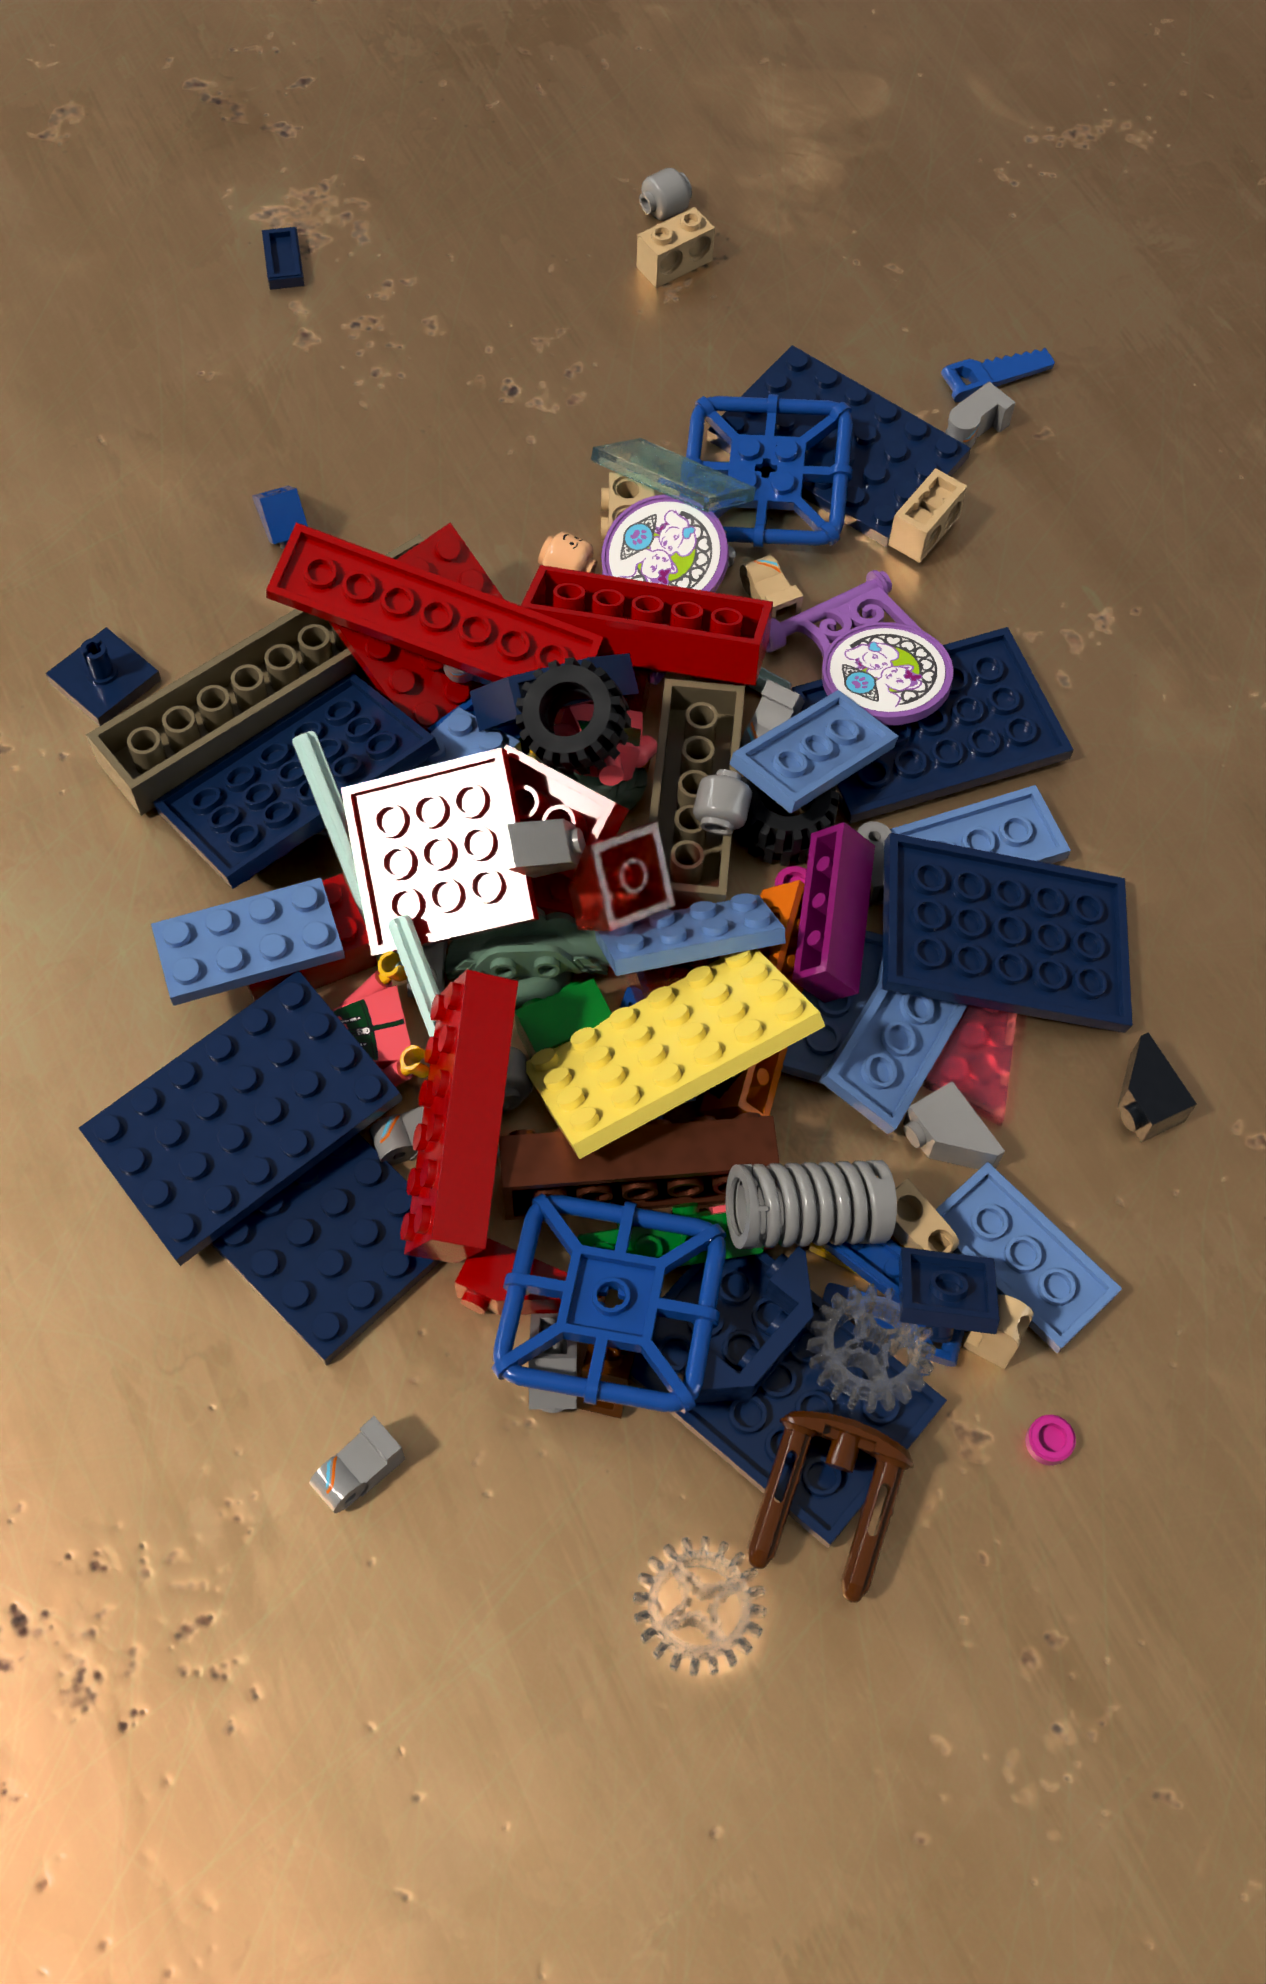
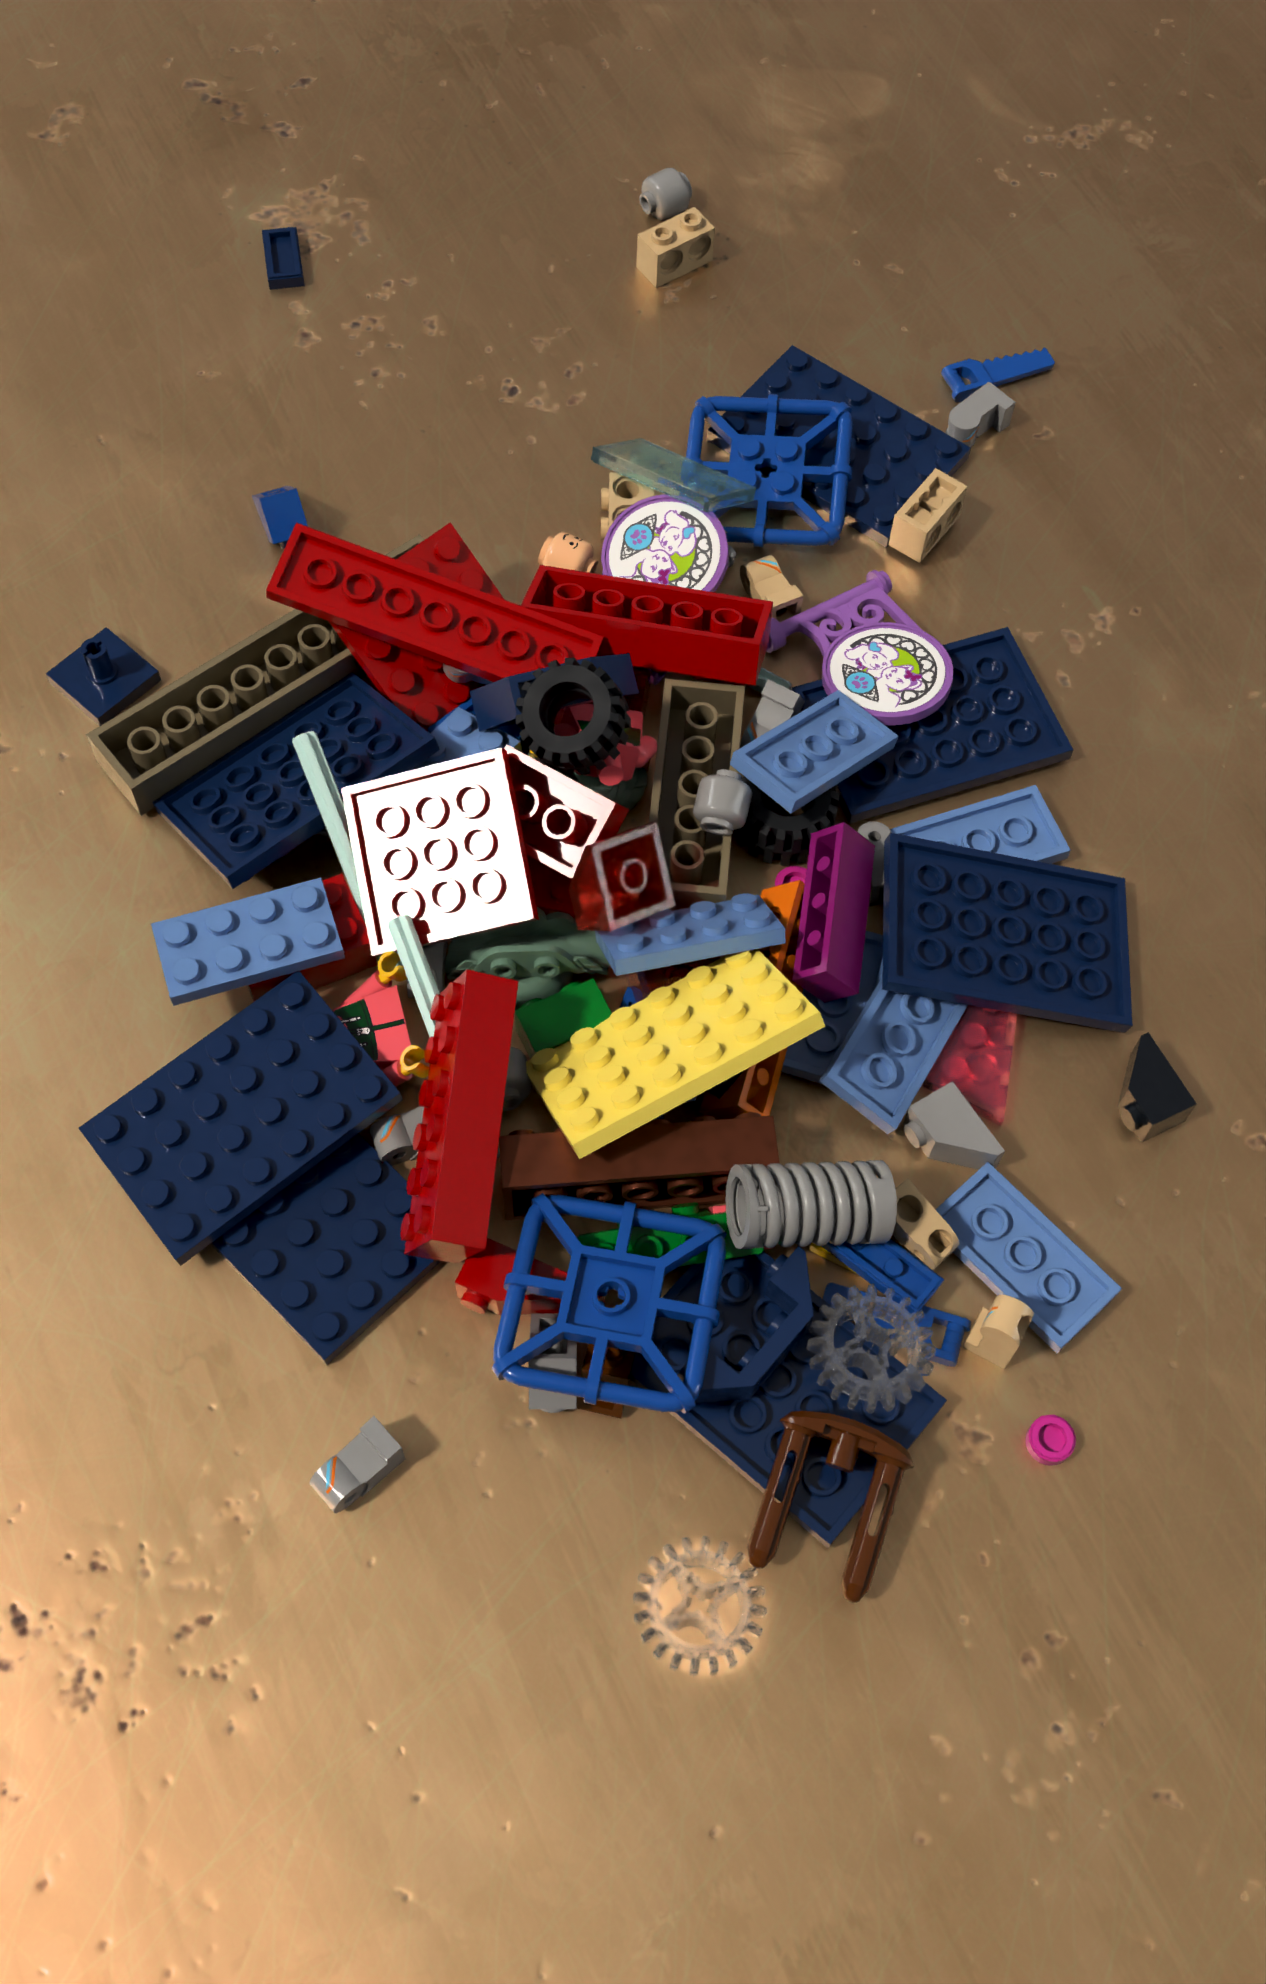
light grey slope [498,819,586,878] -> none
dark blue tile [899,1247,1000,1343] -> none

